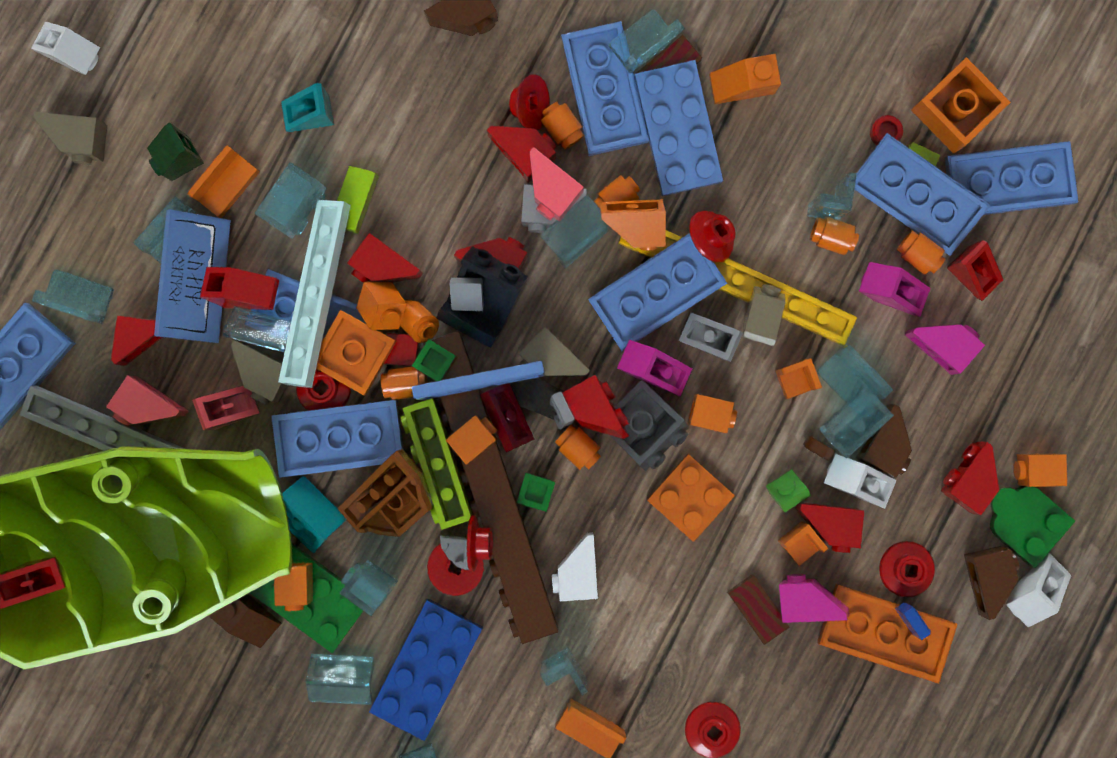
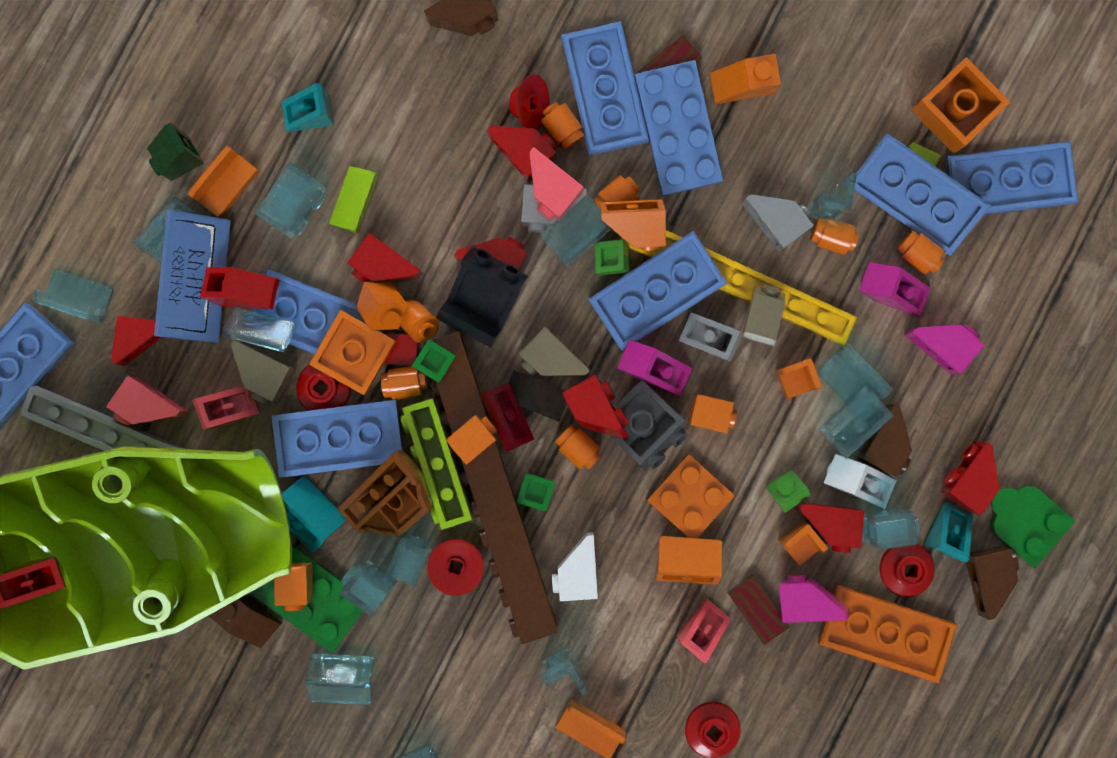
white slope [31,22,100,75] -> none
dark tan slope [33,112,107,165] -> none
light aqua plate [278,200,351,388] -> none
blue plate [369,599,483,741] -> none
medium blue tile [412,361,545,400] -> none
light grey tile [440,535,469,570] -> none
light grey tile [449,277,484,311] -> none
red piece [467,515,493,573] -> none
light grey tile [550,391,575,430] -> none
clear light blue panel [609,9,685,74] -> none
red piece [689,211,736,262] -> none
reddish brown tile [803,435,836,460] -> none
red tile [870,115,903,145] -> none
blue tile [895,603,931,640] -> none
red slope [947,240,1004,301] -> none
white slope [1006,553,1071,627] -> none
orange brick [1013,454,1067,487] -> none
none -> clear light blue brick [385,535,432,587]
none -> bright green plate [595,239,629,275]
none -> orange panel [655,536,722,585]
none -> coral slope [676,599,731,664]
none -> light grey slope [741,194,814,252]
none -> clear light blue brick [862,507,920,550]
none -> teal slope [924,501,974,563]

